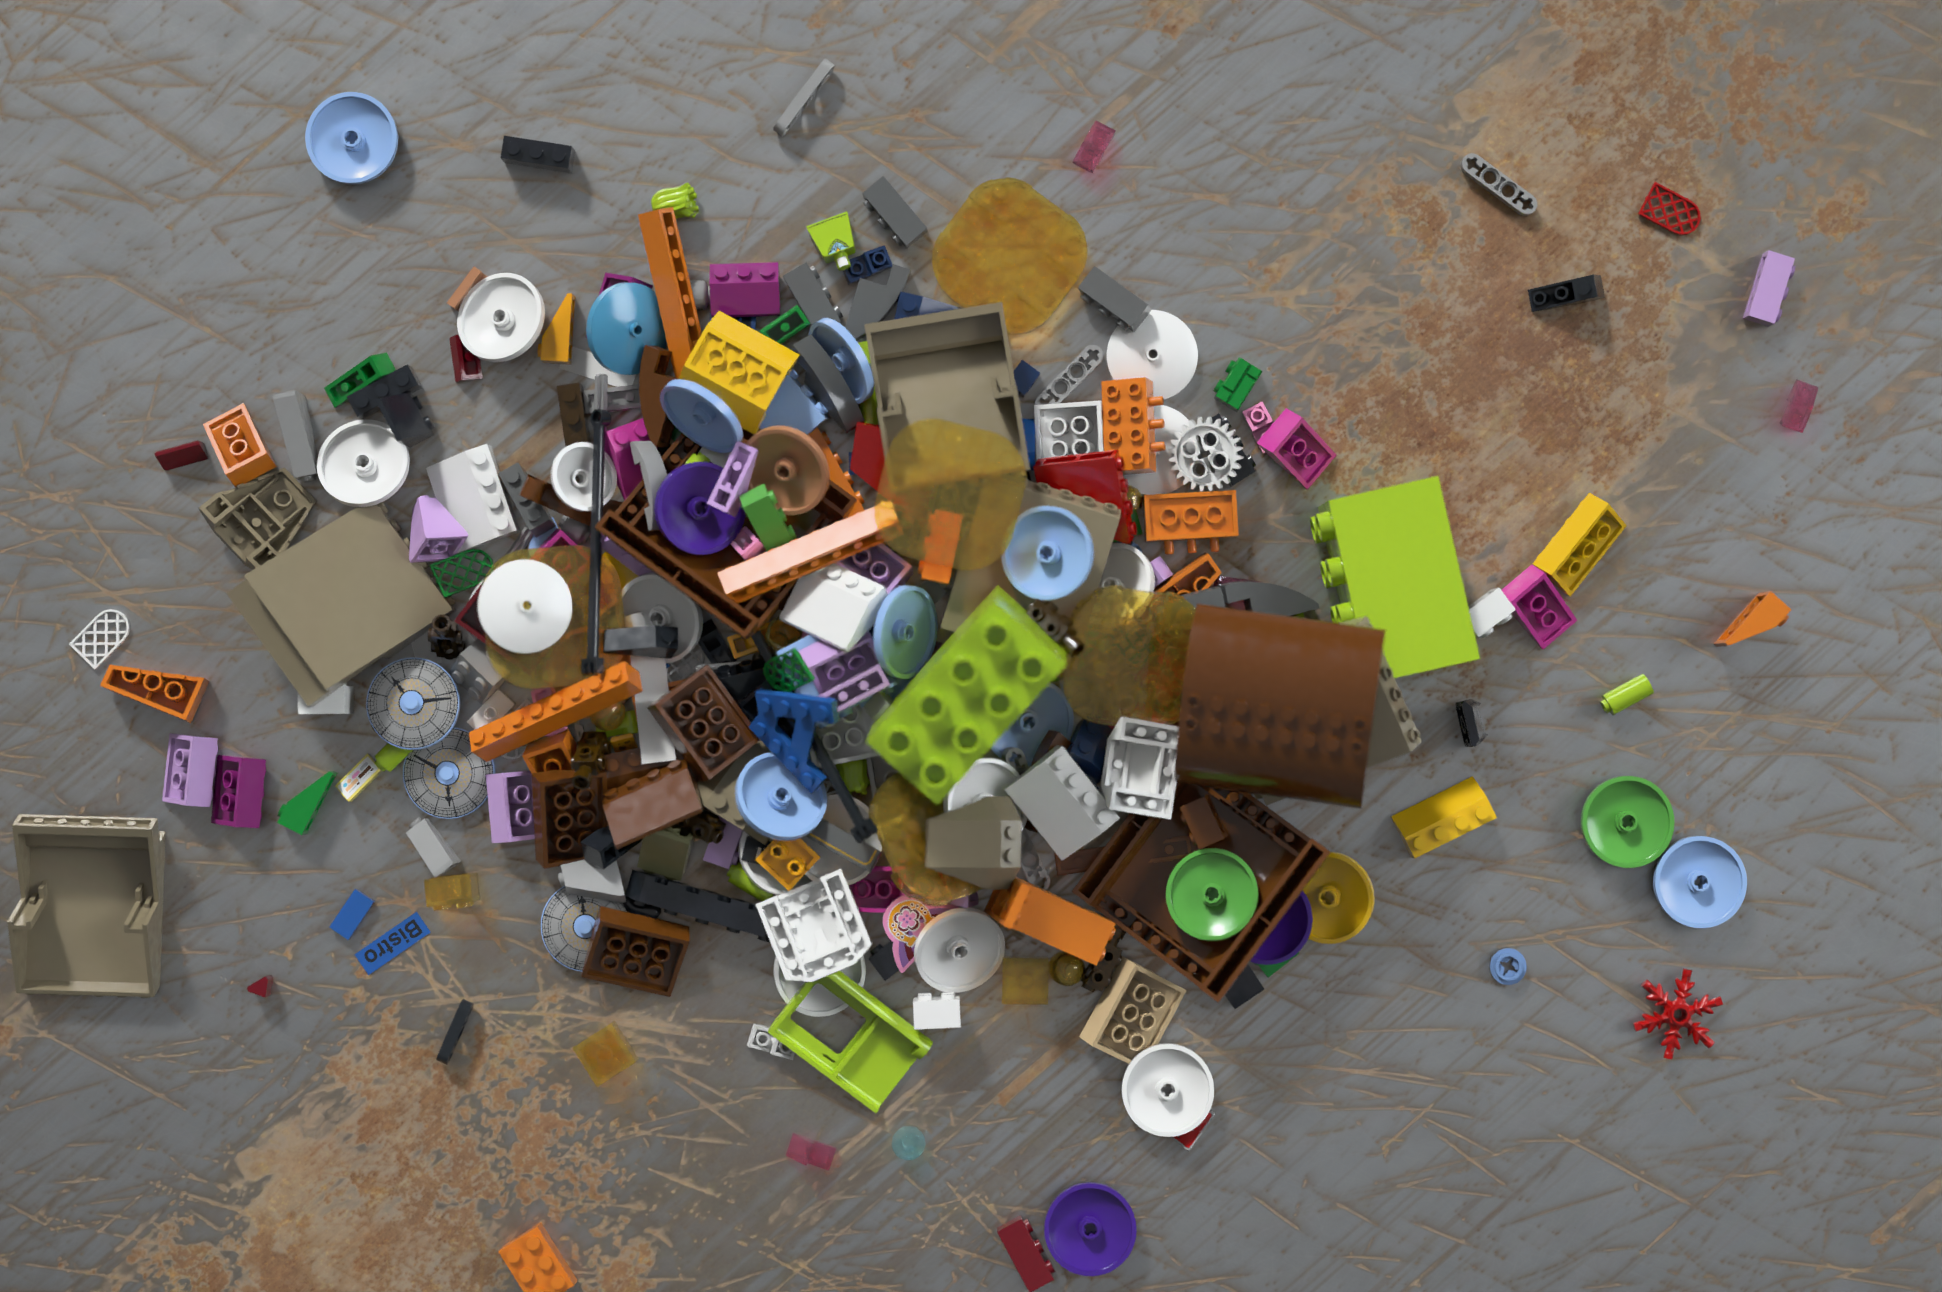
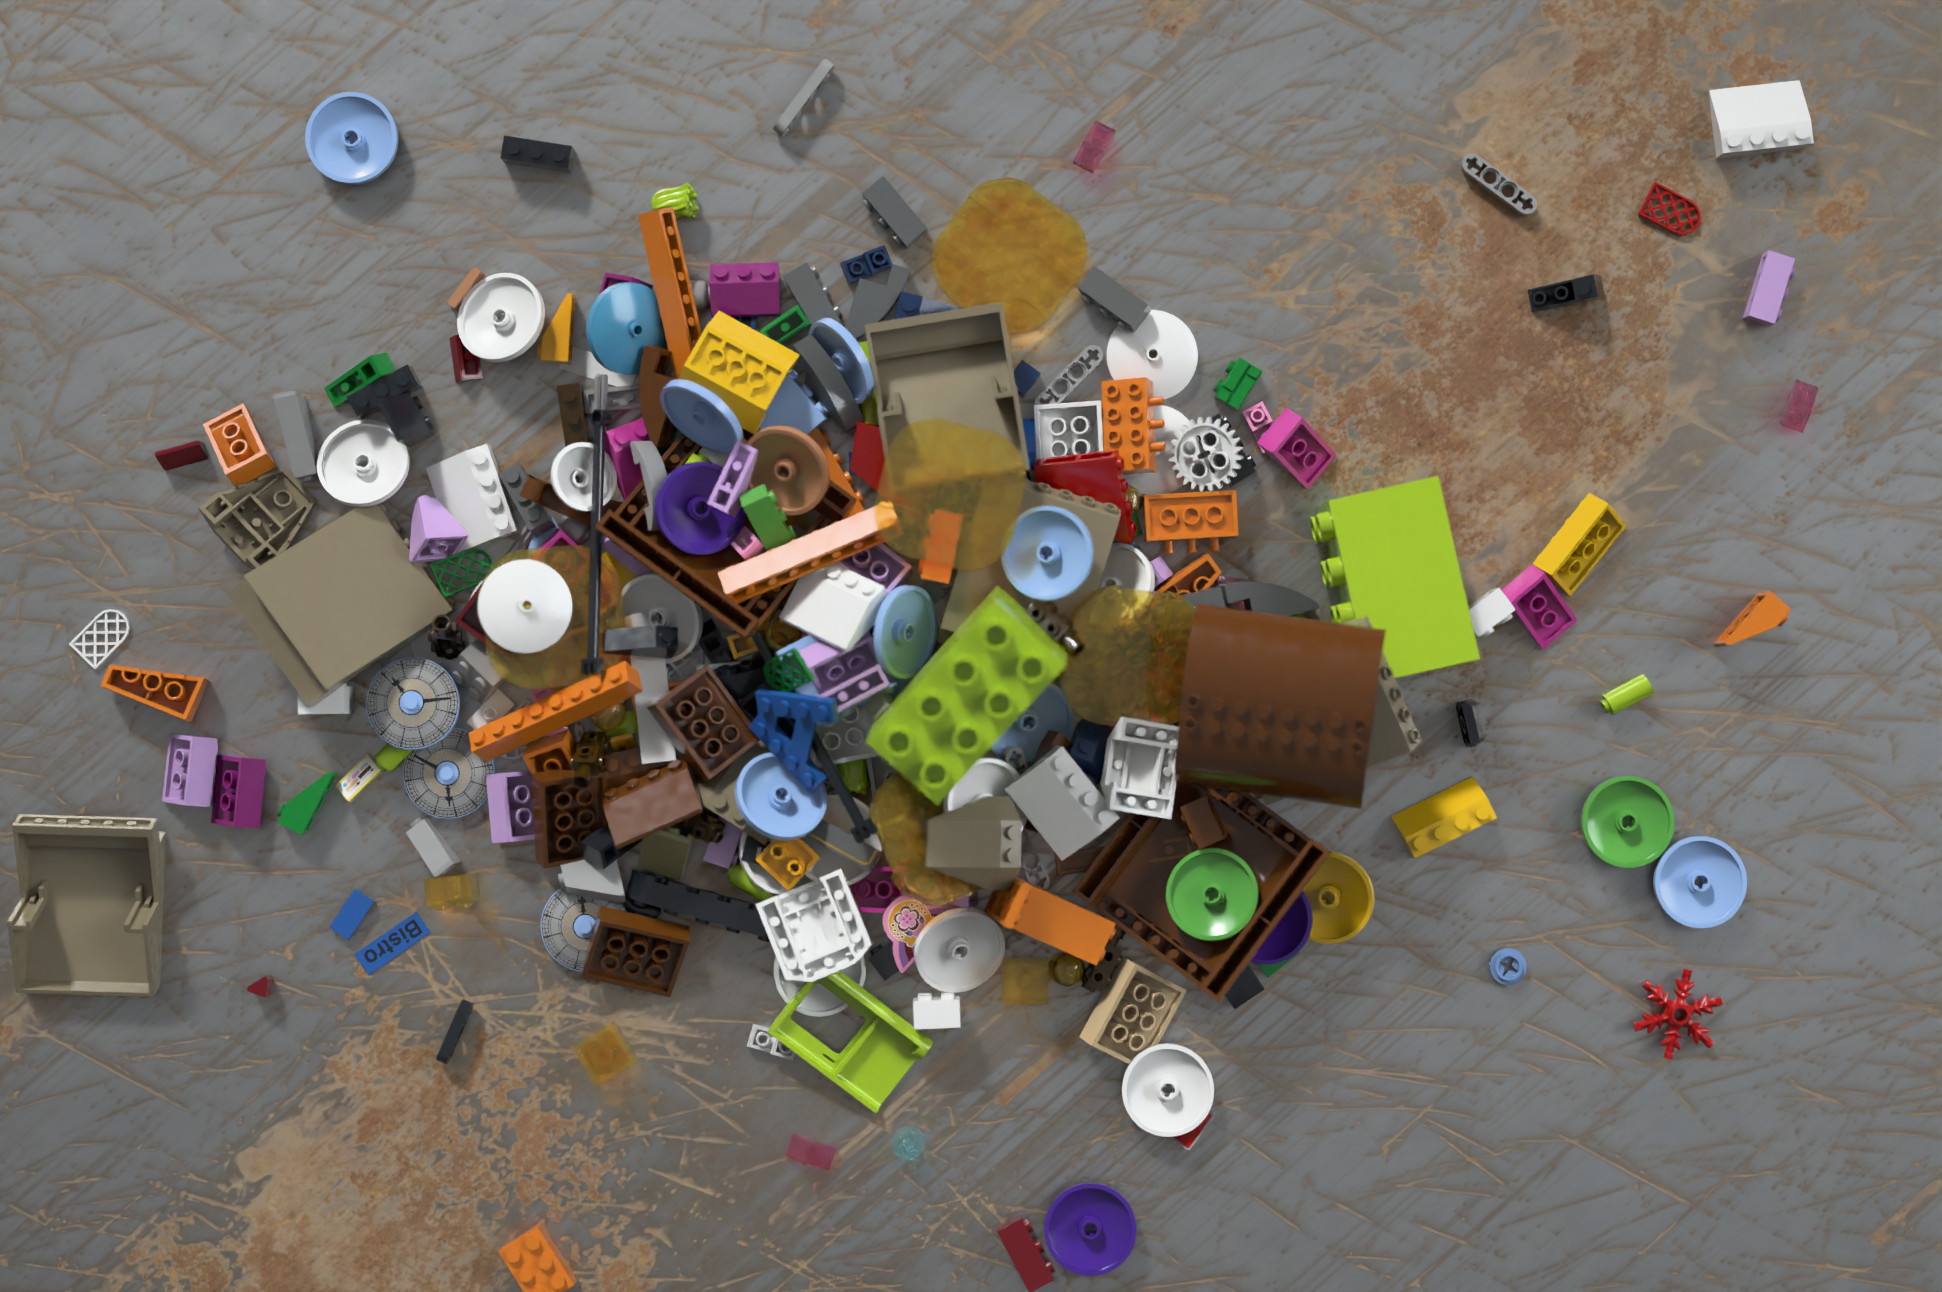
lime torso [806,211,856,271] -> none
none -> white slope [1708,80,1814,158]

